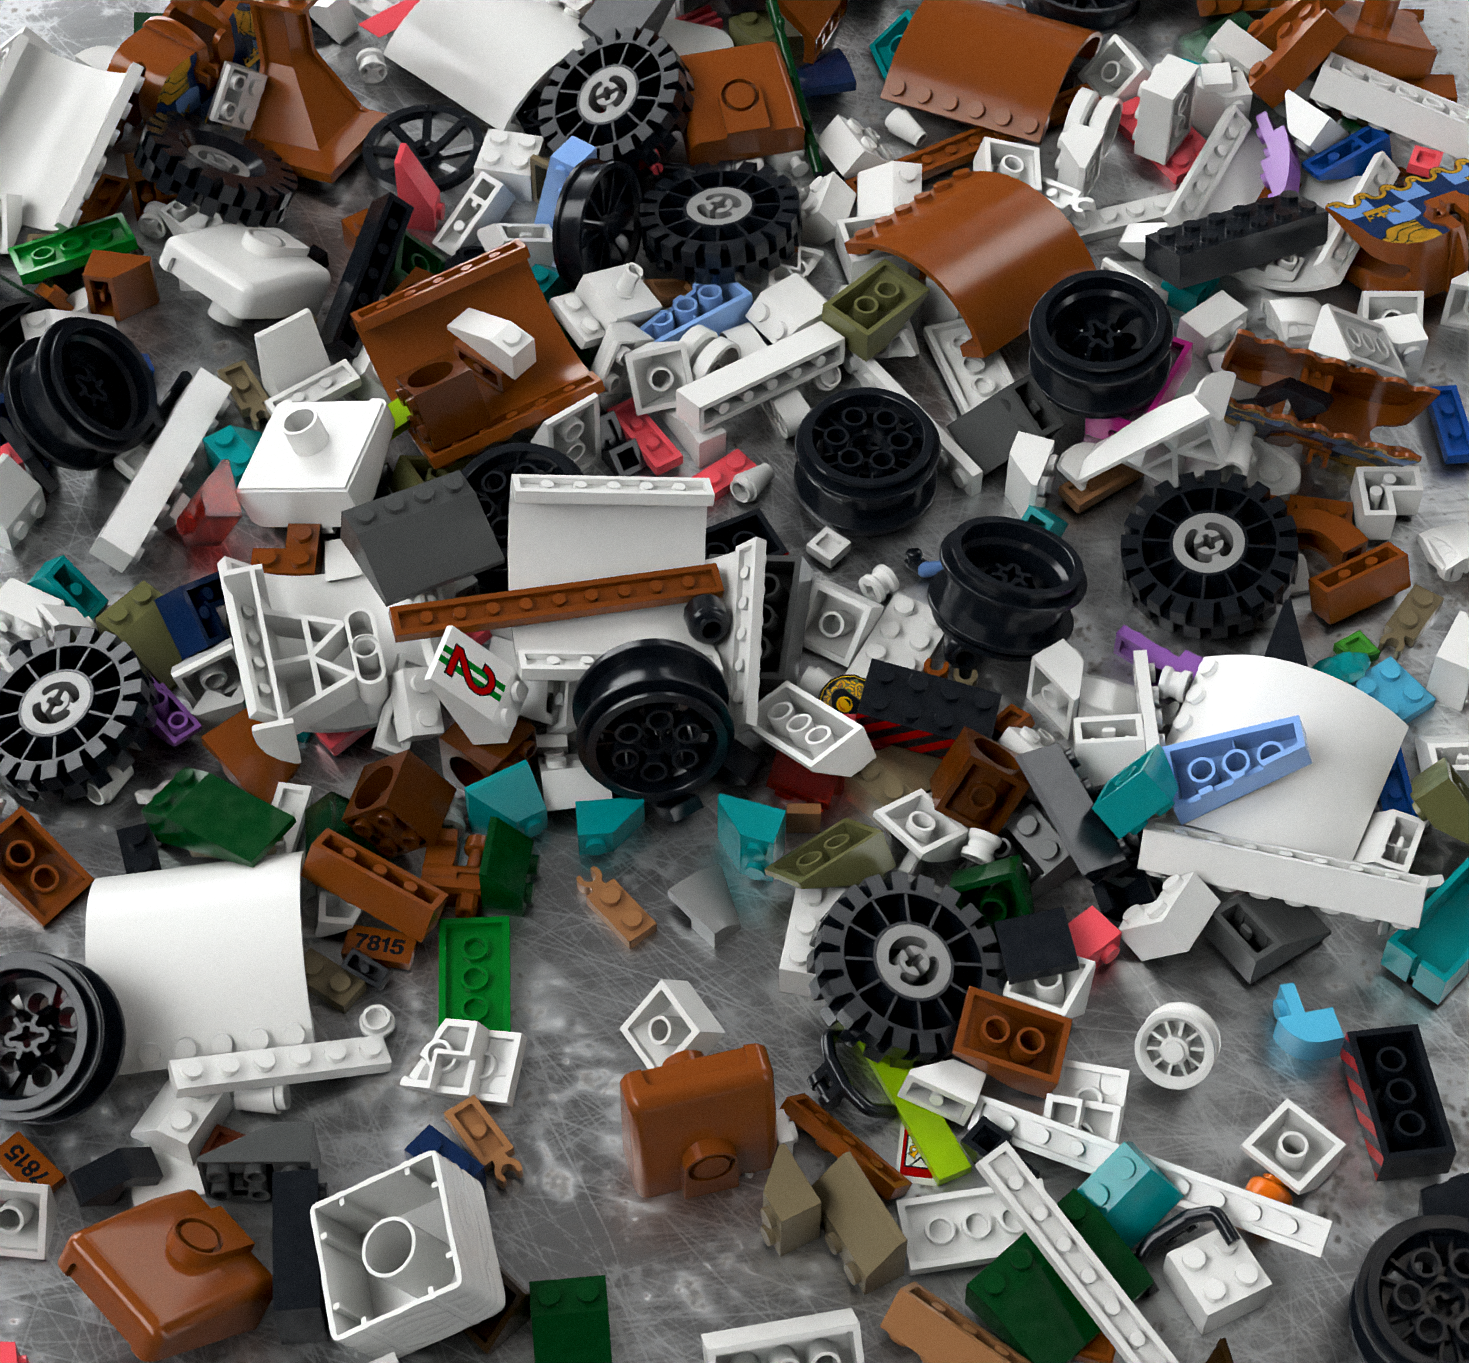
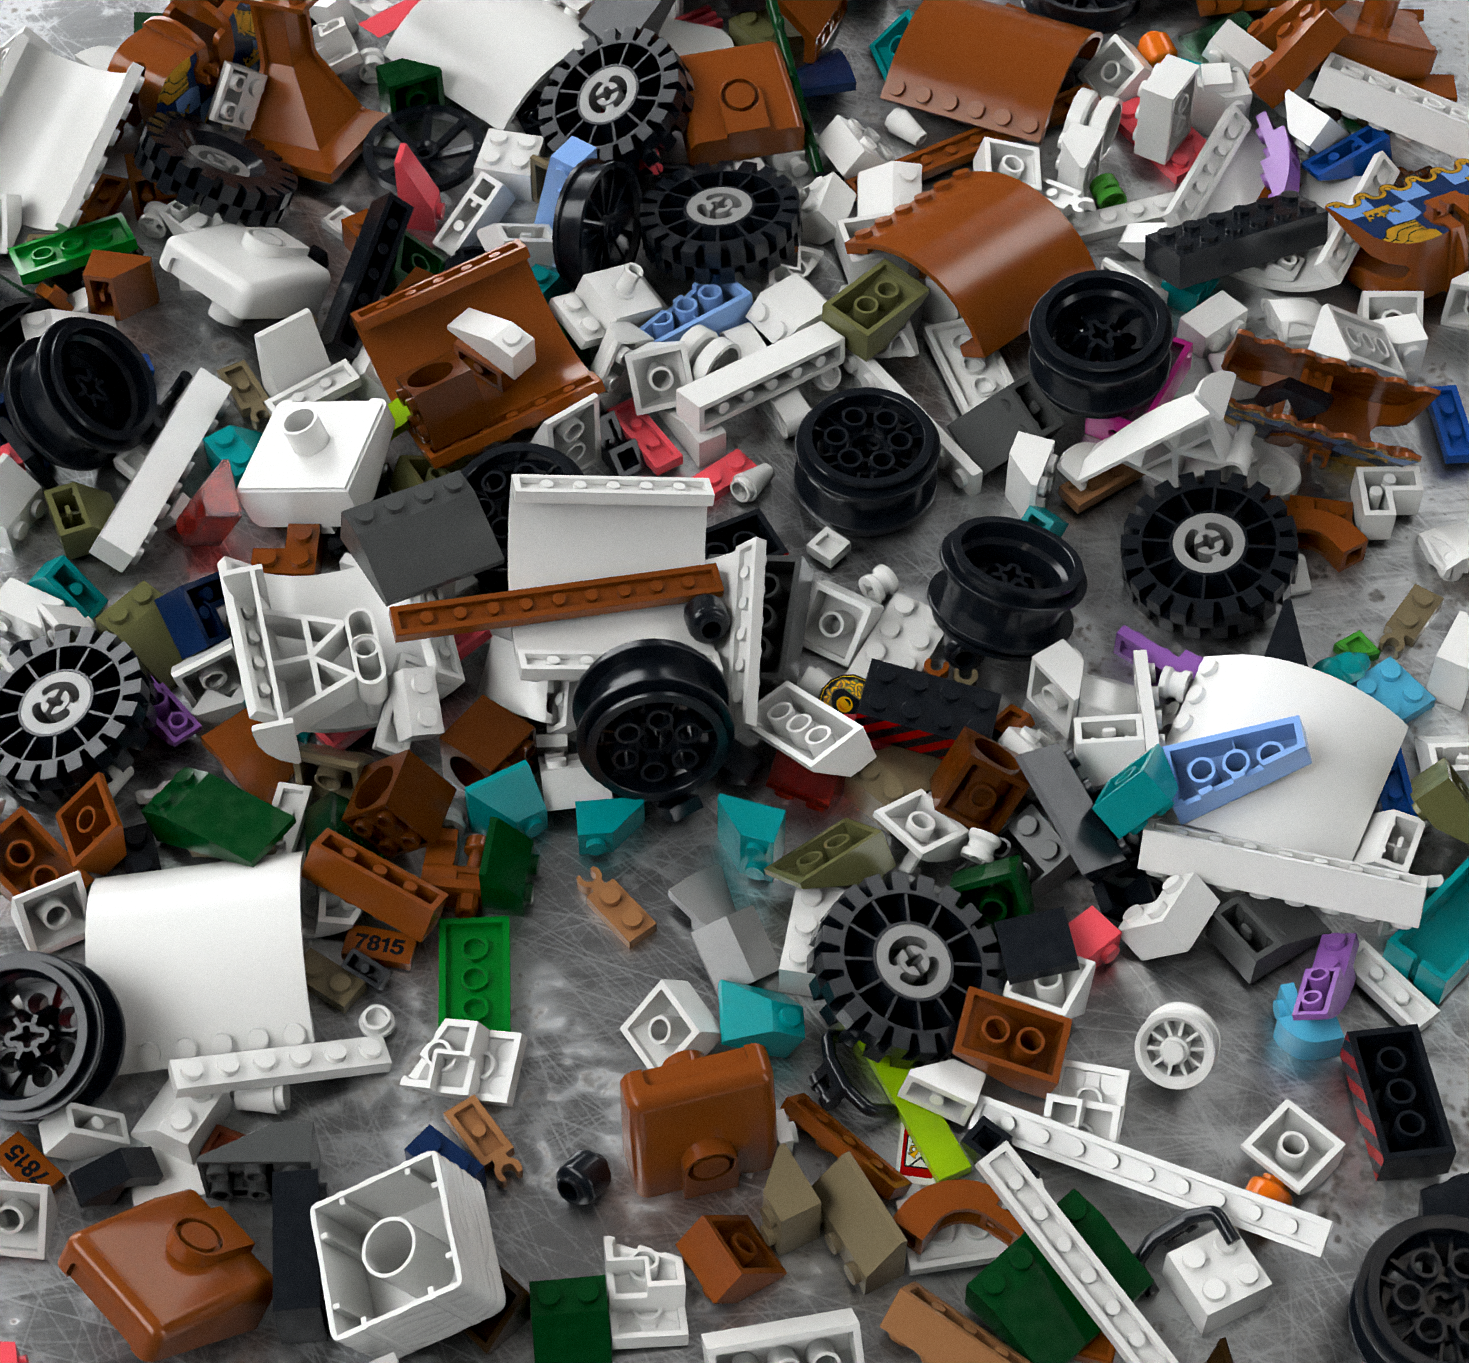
white sticker [325,538,362,582] -> none
white slope [425,626,529,745] -> none
medium nougat tile [643,279,692,307] -> none
medium nougat tile [786,803,821,833] -> none
arm [904,548,943,578] -> none
teal slope [1077,1141,1185,1249] -> none
dark orange brick [1308,541,1411,625] -> none
coral plate [1406,145,1444,178] -> none
none -> white slope [11,870,88,954]
none -> white slope [38,1102,131,1162]
none -> olive slope [44,482,116,560]
none -> dark orange slope [55,772,127,876]
none -> dark tan slope [293,743,374,805]
none -> white slope [312,16,364,75]
none -> white tile [321,205,355,241]
none -> dark green slope [376,58,445,128]
none -> black head [556,1149,611,1205]
none -> white slope [604,1236,689,1350]
none -> dark orange slope [675,1215,787,1304]
none -> light grey slope [689,904,780,998]
none -> teal slope [718,979,805,1059]
none -> dark orange arch [893,1179,1025,1255]
none -> bright green wheel [1089,173,1127,209]
none -> orange head [1137,30,1178,68]
none -> medium lavender slope [1292,933,1359,1020]
none -> white plate [1353,940,1441,1032]

